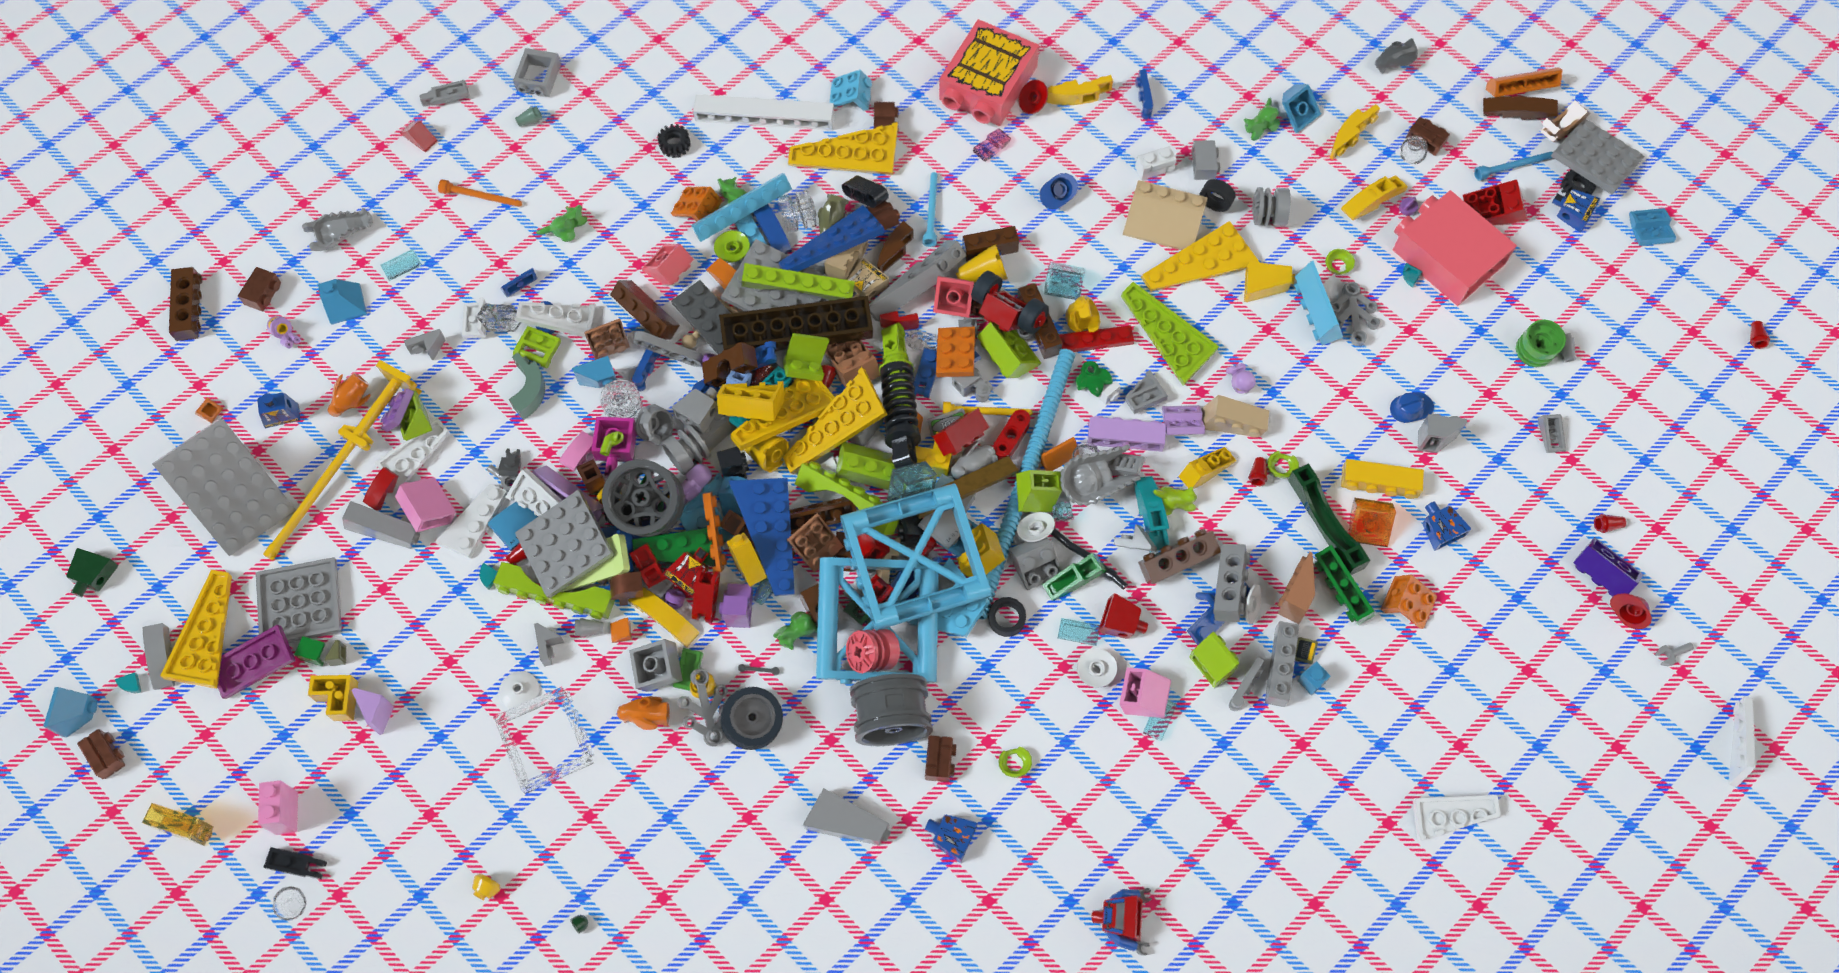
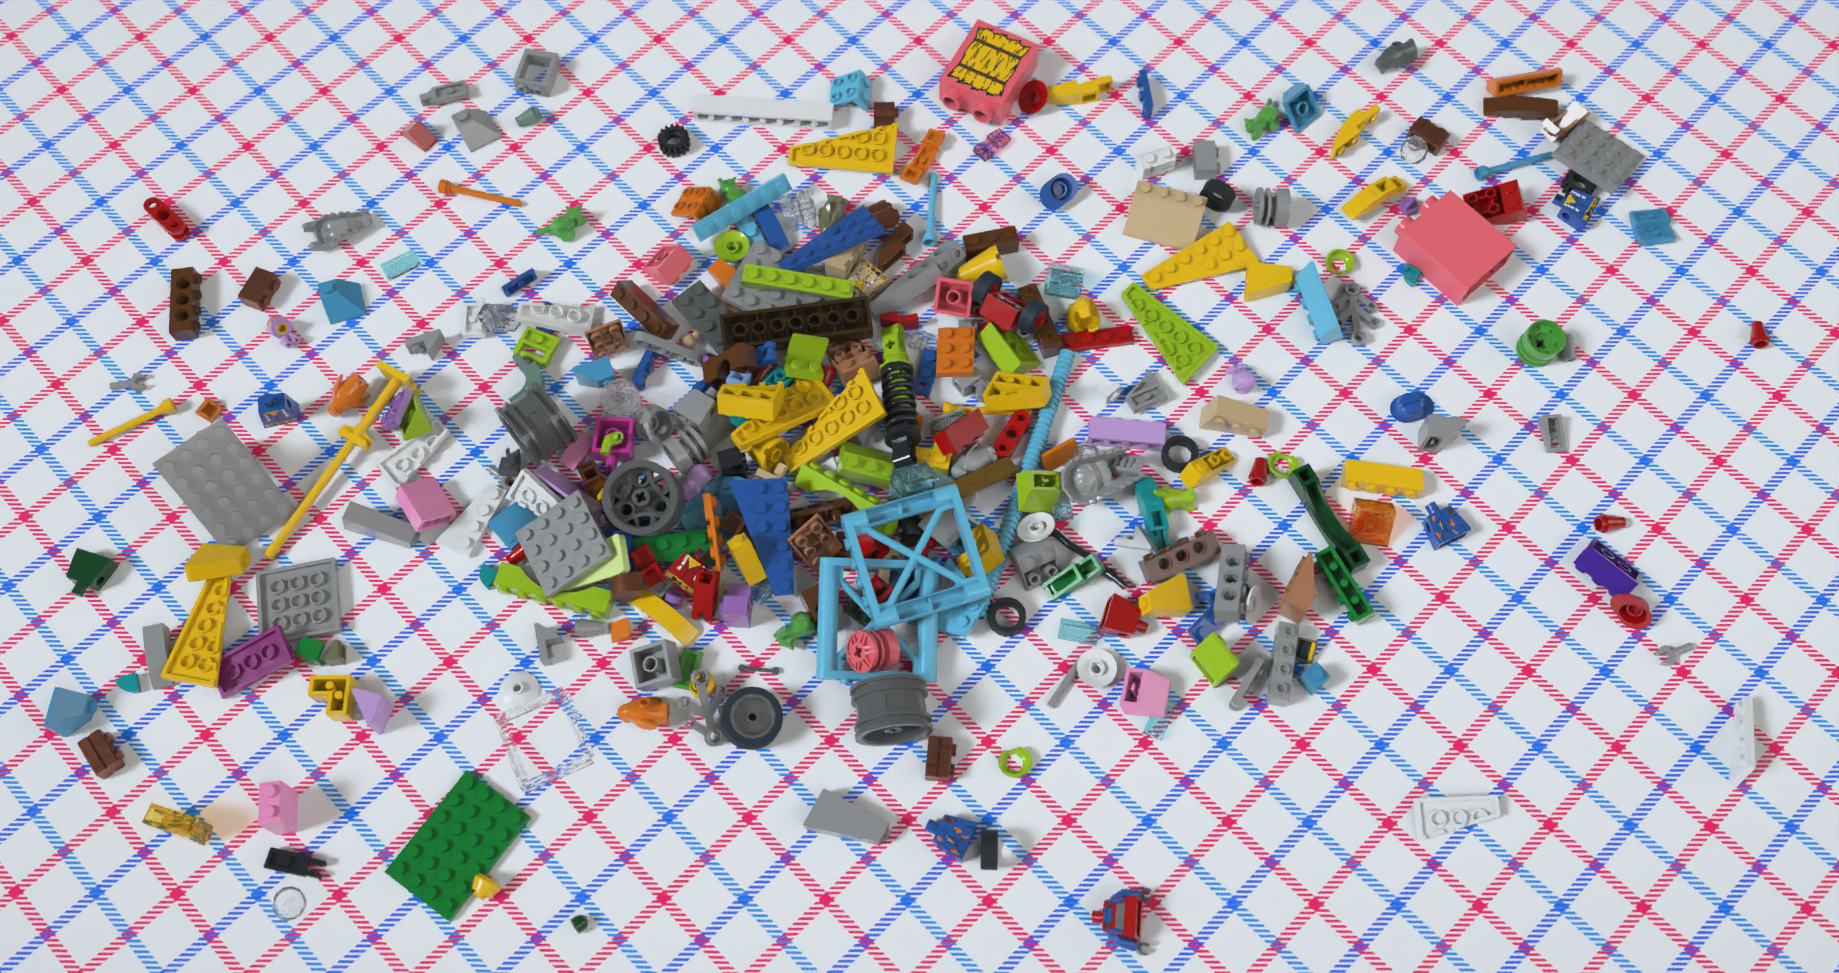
red slope [363,467,399,511] -> none
black beam [842,175,889,208] -> none
green plate [1076,361,1113,397] -> none
lavender slope [1162,405,1205,435] -> none
orange bracket [1381,575,1437,629] -> none
none -> yellow piece [87,397,177,447]
none -> light grey bar [110,373,148,393]
none -> red piece [143,197,191,242]
none -> yellow slope [184,543,252,582]
none -> green plate [385,770,532,922]
none -> light grey slope [451,108,502,152]
none -> dark grey wheel [494,381,578,468]
none -> tan tile [755,462,795,494]
none -> orange slope [899,128,946,185]
none -> black tyre [980,830,998,870]
none -> yellow wedge [983,371,1052,412]
none -> light grey bar [1047,656,1080,709]
none -> yellow slope [1138,573,1193,617]
none -> black tyre [1161,435,1199,473]

